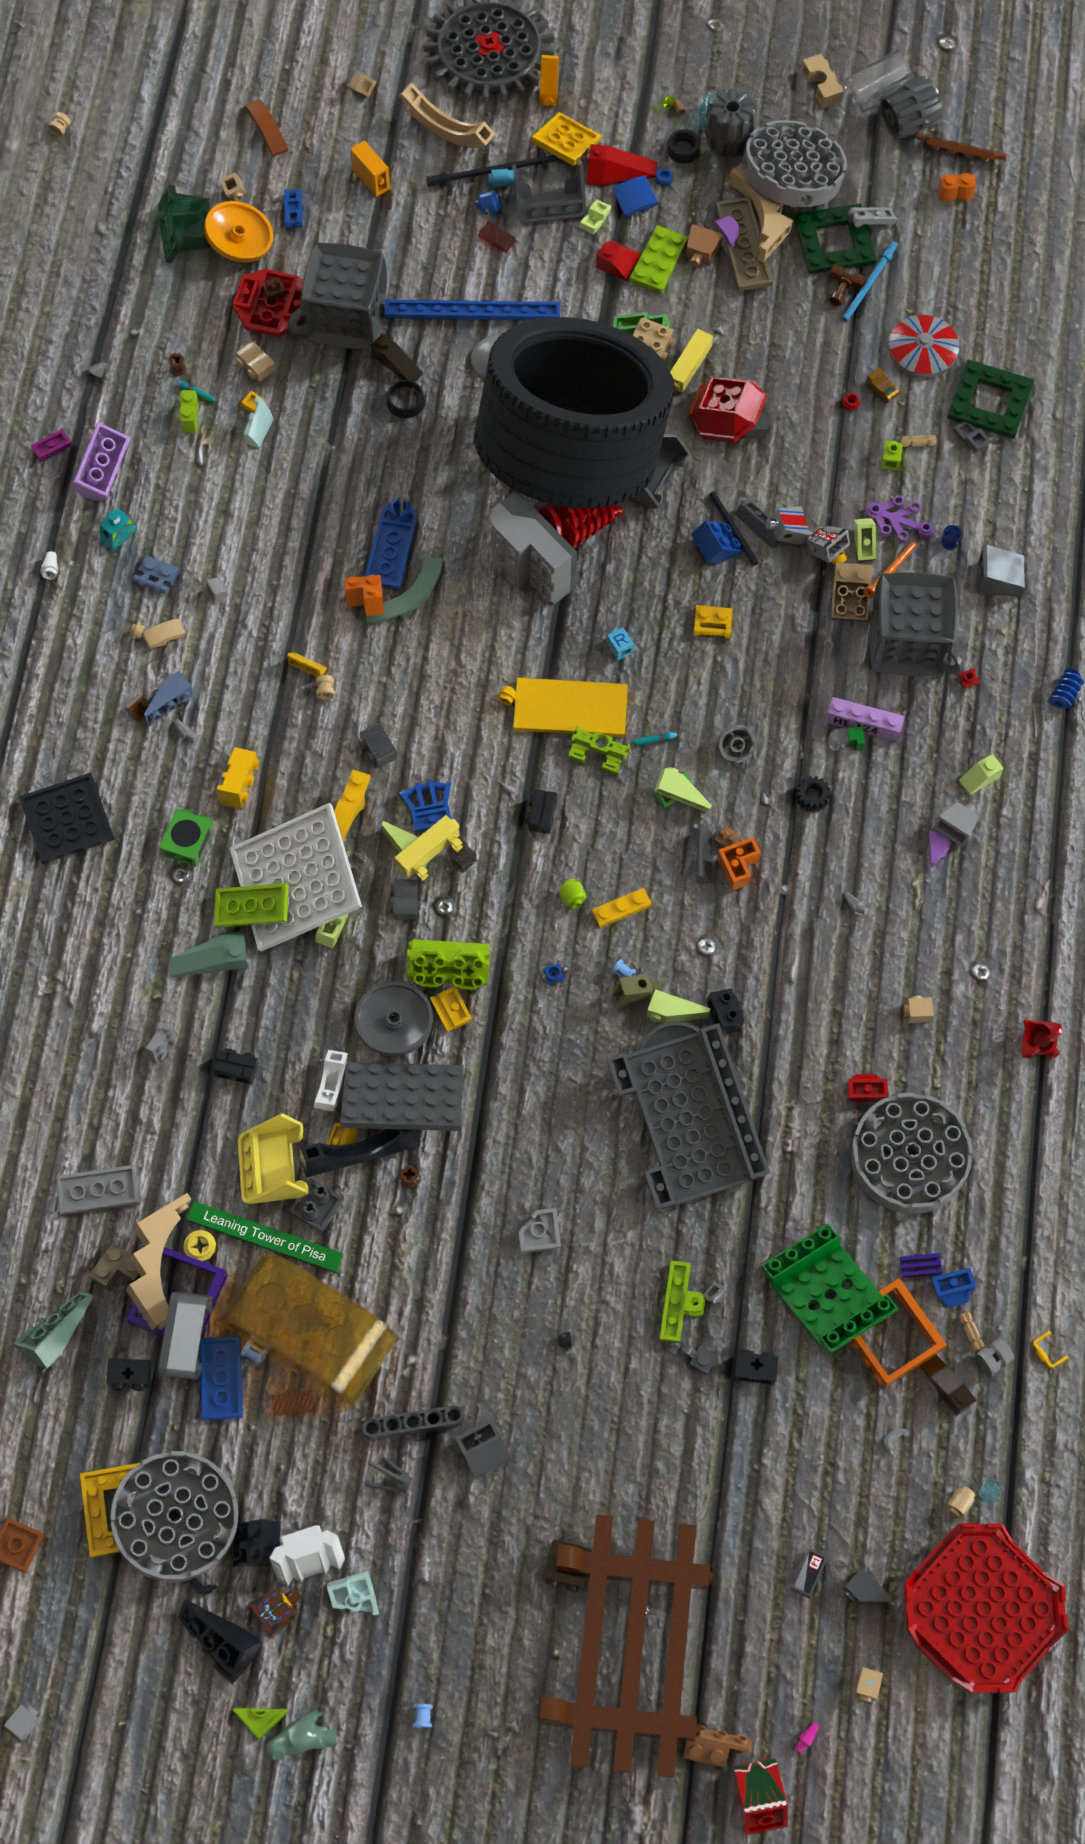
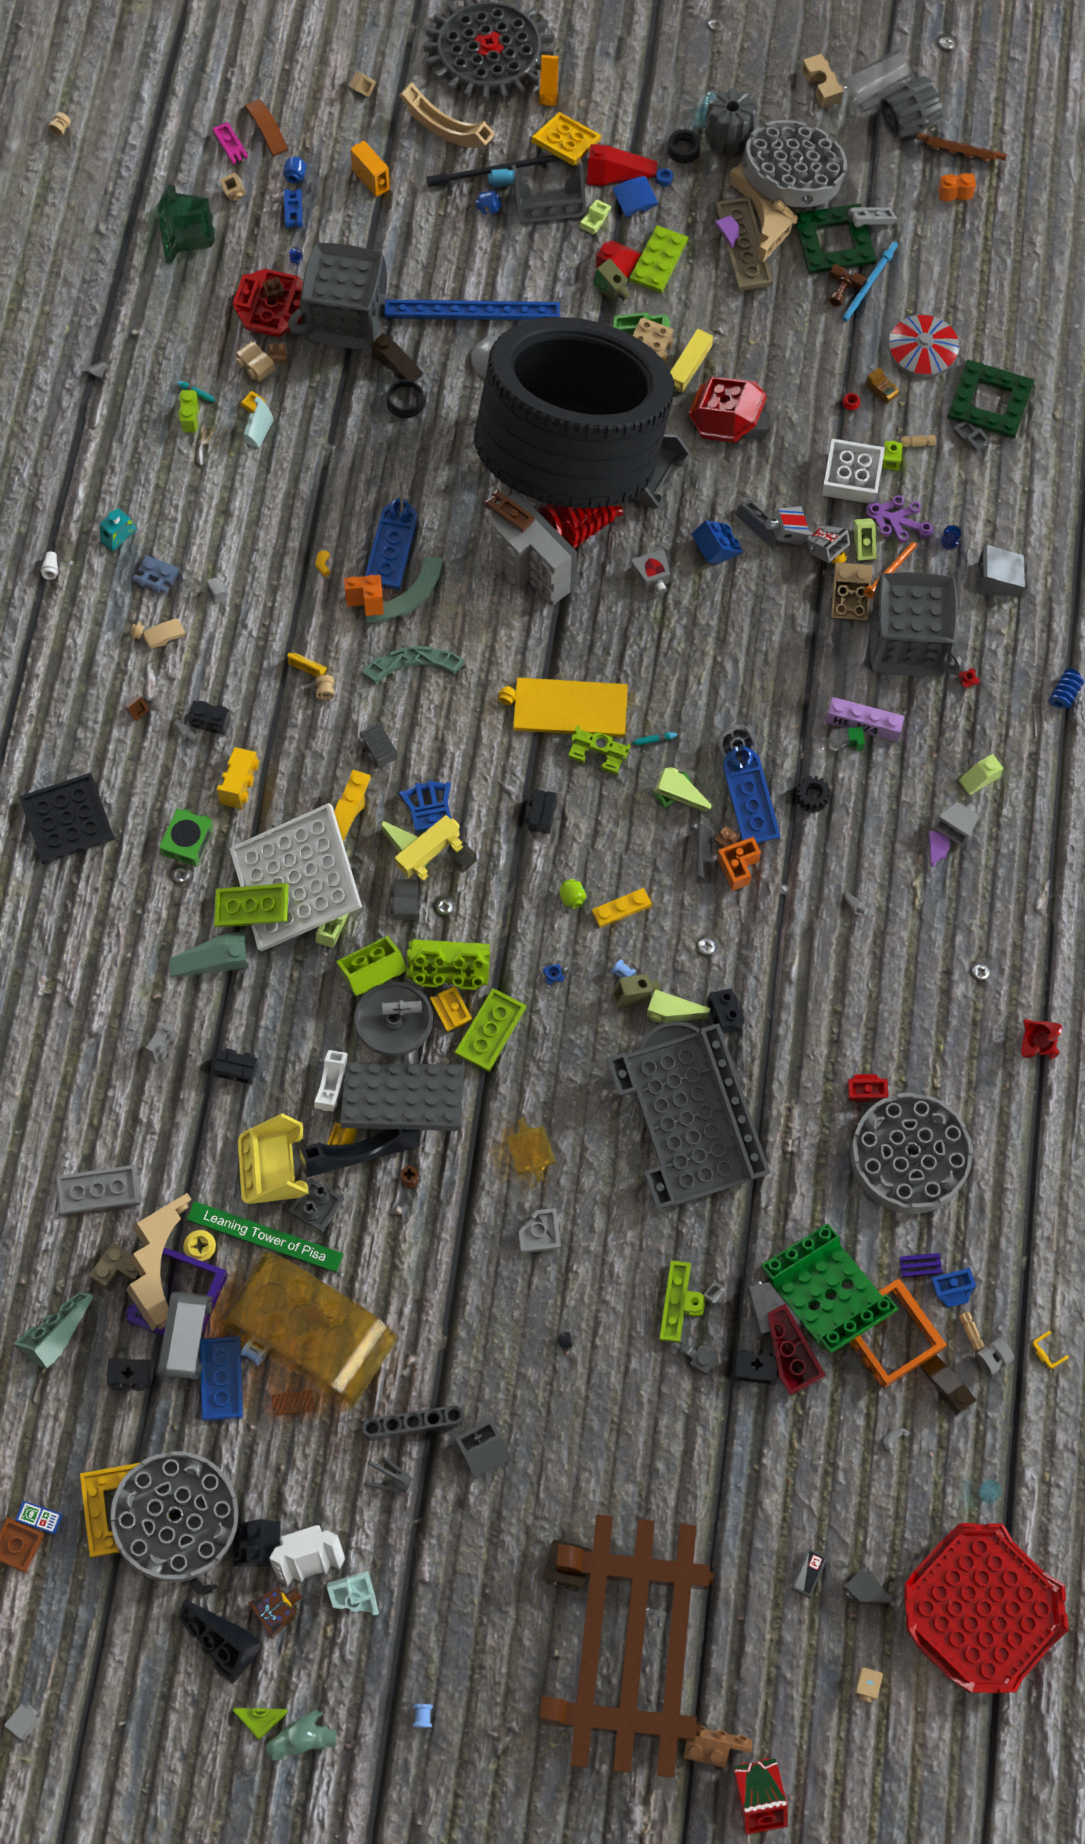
magenta plate [31,429,72,462] -> none
lavender brick [72,422,130,501] -> none
sand blue slope [144,671,194,724] -> none
reddish brown bush [168,353,186,376] -> none
light orange dish [204,201,273,263] -> none
clear red tile [478,221,516,253] -> none
medium azure brick [607,627,634,661] -> none
arm [662,95,686,115] -> none
medium nougat torso [686,224,723,267] -> none
yellow plate [694,605,733,639] -> none
black piece [709,491,759,566] -> none
dark pink bar [795,1722,819,1753] -> none
tan brick [904,996,934,1023] -> none
tan brick [946,1486,976,1518] -> none
none -> tile [16,1500,63,1535]
none -> black brick [188,700,231,735]
none -> dark pink hinge [213,122,248,164]
none -> medium nougat tile [268,343,287,363]
none -> blue head [283,156,307,184]
none -> clear blue plate [289,246,303,264]
none -> yellow arm [315,550,331,577]
none -> lime brick [336,936,408,996]
none -> sand green tile [361,646,465,685]
none -> light grey pin [382,1000,422,1016]
none -> lime plate [455,988,527,1072]
none -> reddish brown plate [483,490,535,533]
none -> clear yellow plate [506,1118,556,1183]
none -> olive torso [593,258,631,302]
none -> light grey torso [631,549,670,595]
none -> blue plate [723,746,781,844]
none -> flat silver slope [748,1281,801,1338]
none -> dark red wedge [767,1304,826,1395]
none -> tan axle [773,200,798,224]
none -> white slope [822,439,885,504]

